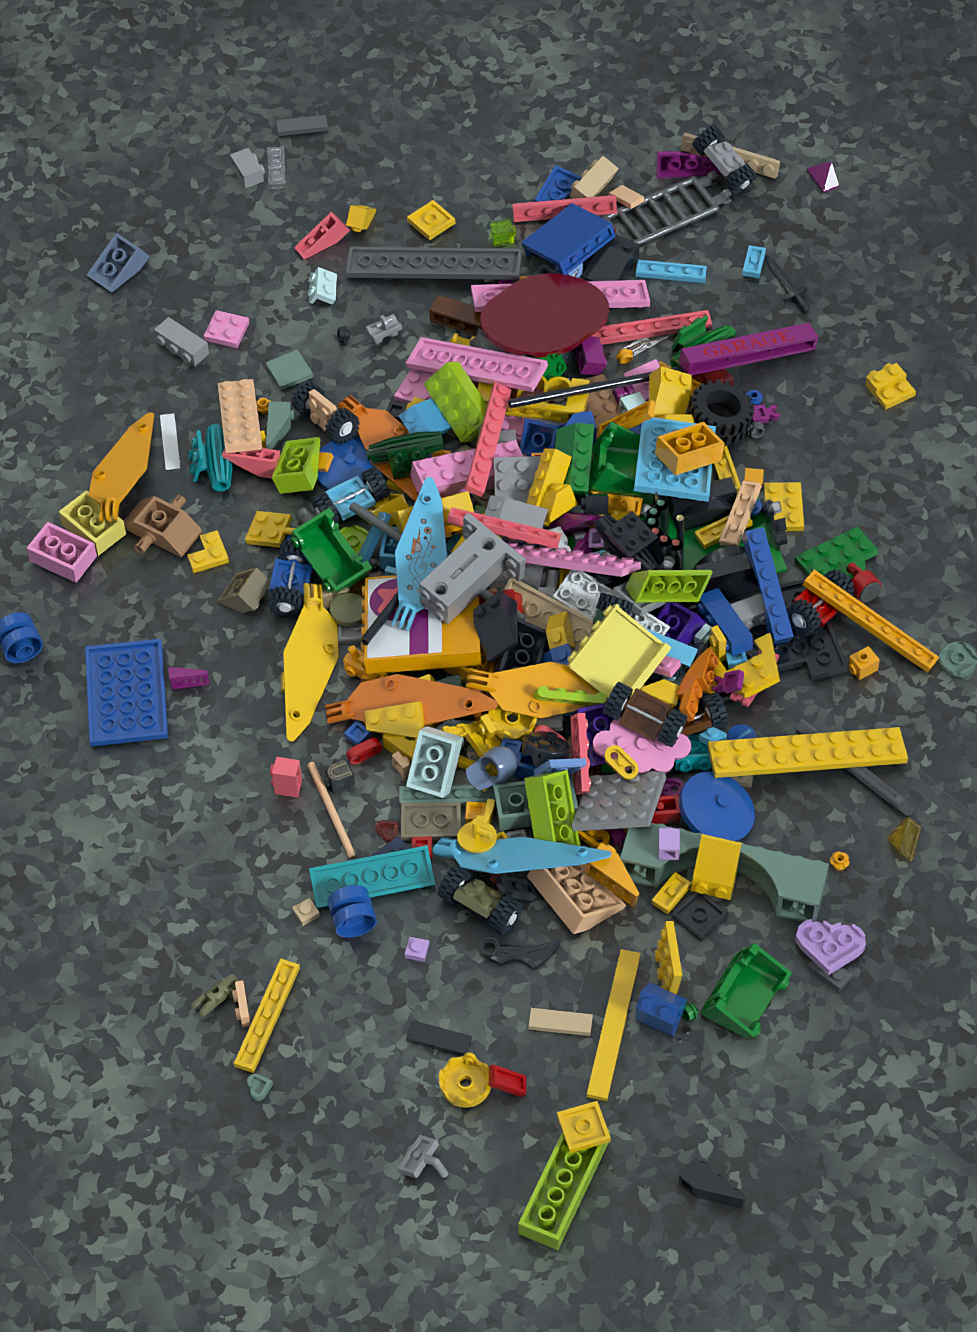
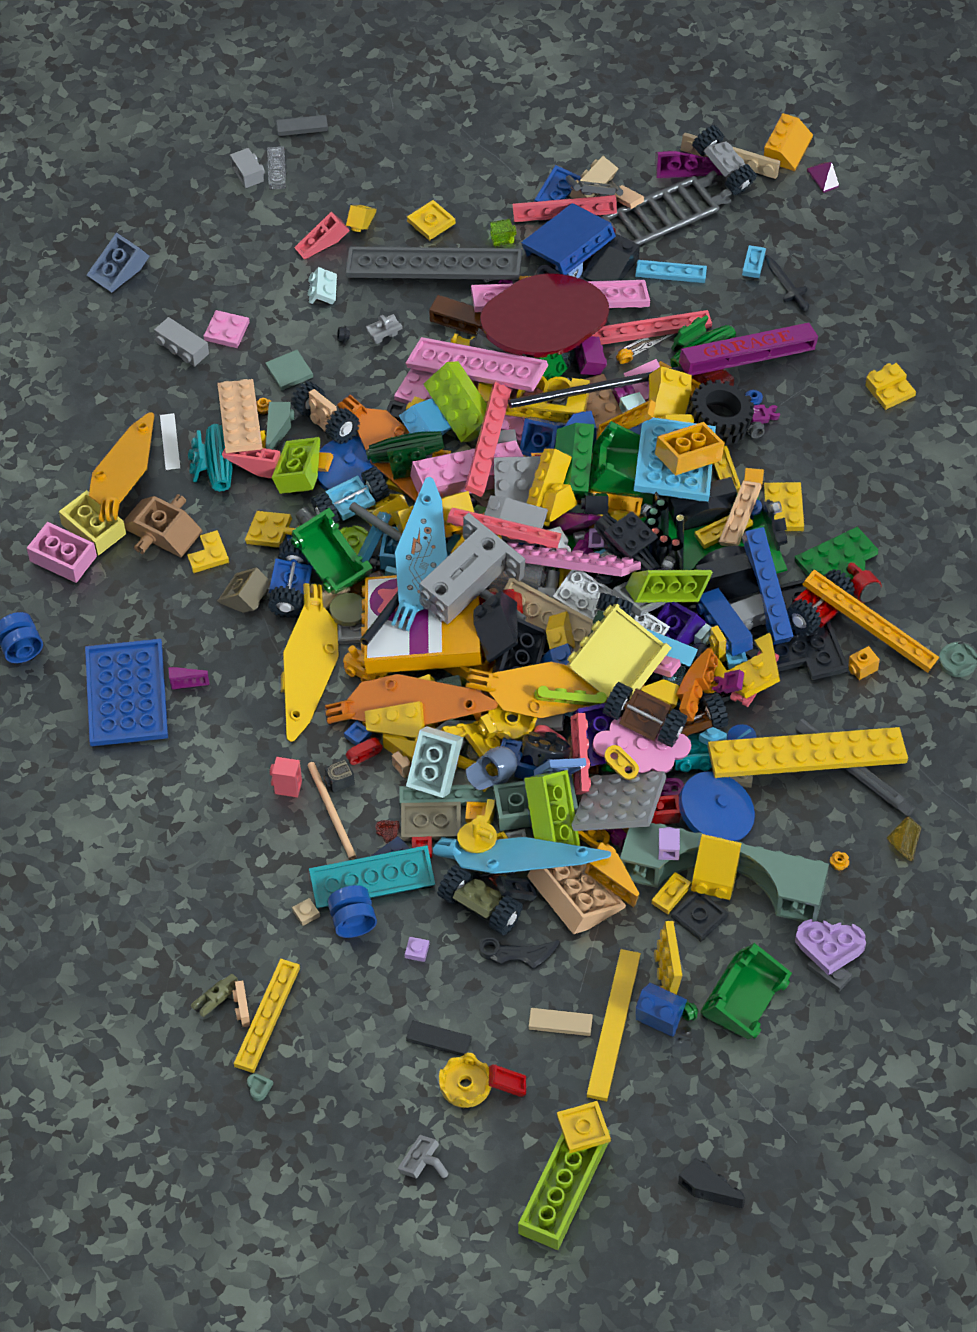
none -> dark grey plate [565,175,623,196]
none -> light orange slope [764,113,813,171]

